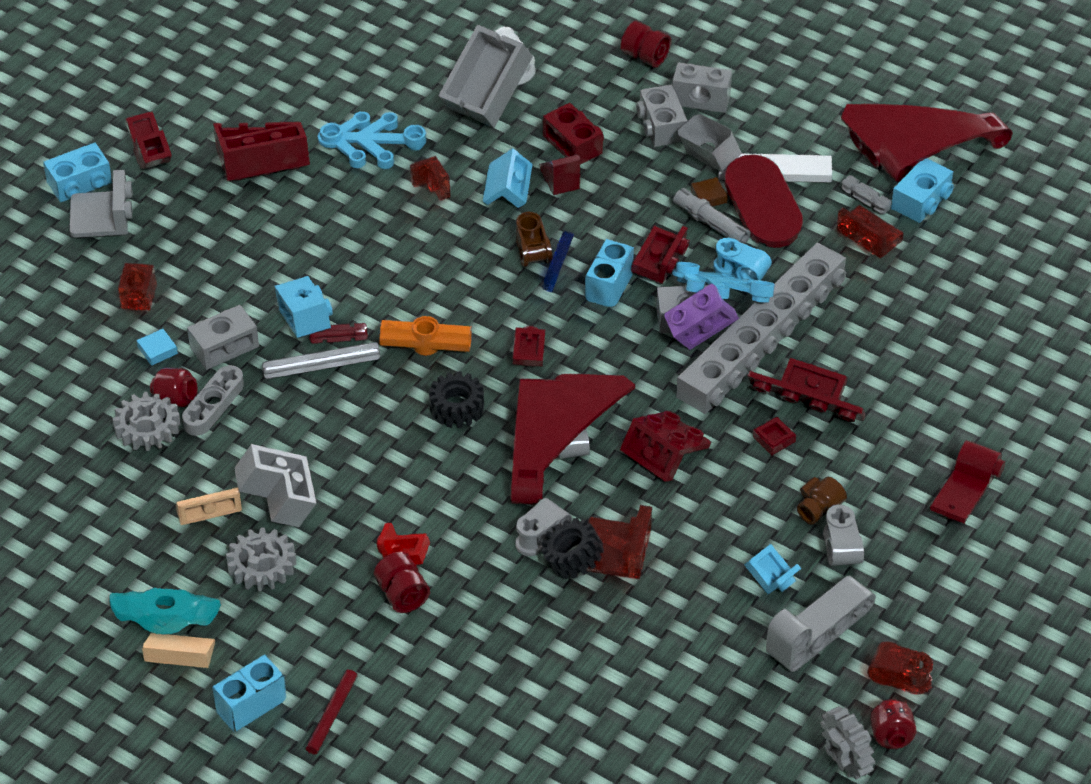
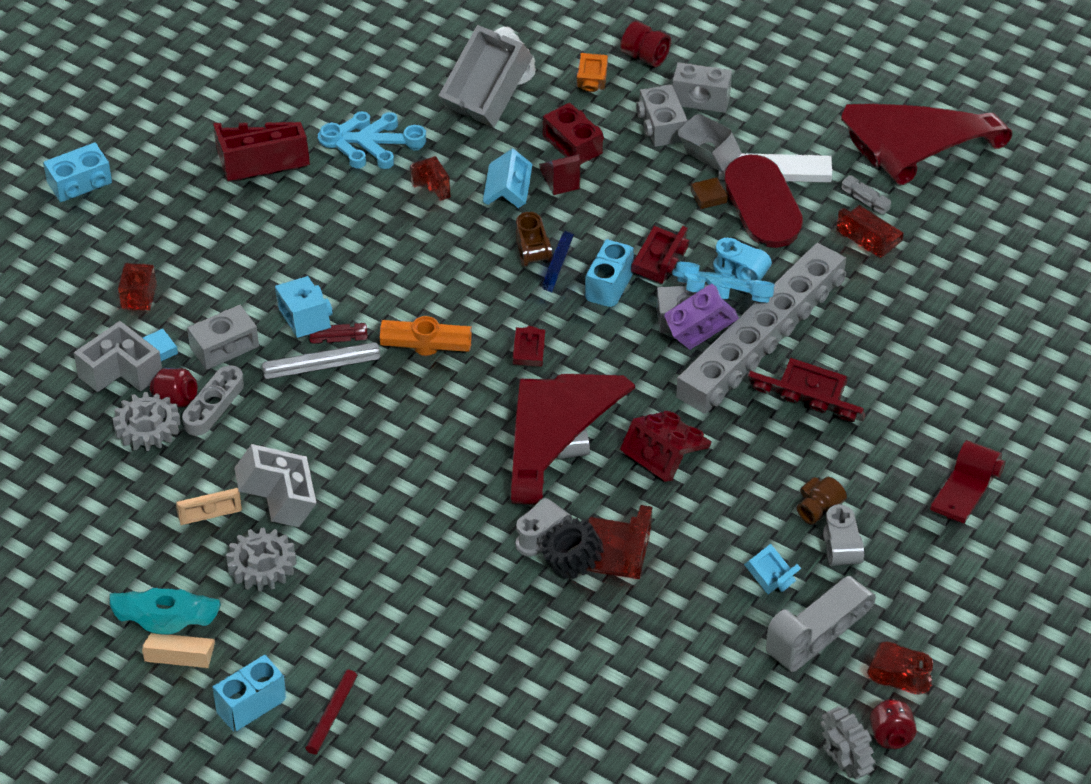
light grey bracket [70,170,133,238] -> none
dark red brick [125,111,172,169] -> none
dark red wheel [373,552,430,613] -> none
red bracket [377,523,430,565] -> none
black tyre [429,371,484,428] -> none
light grey pin [673,188,751,244] -> none
dark red tile [753,417,796,455] -> none
medium azure brick [891,158,954,223] -> none
none -> light grey brick [74,321,162,392]
none -> orange bracket [576,53,608,92]

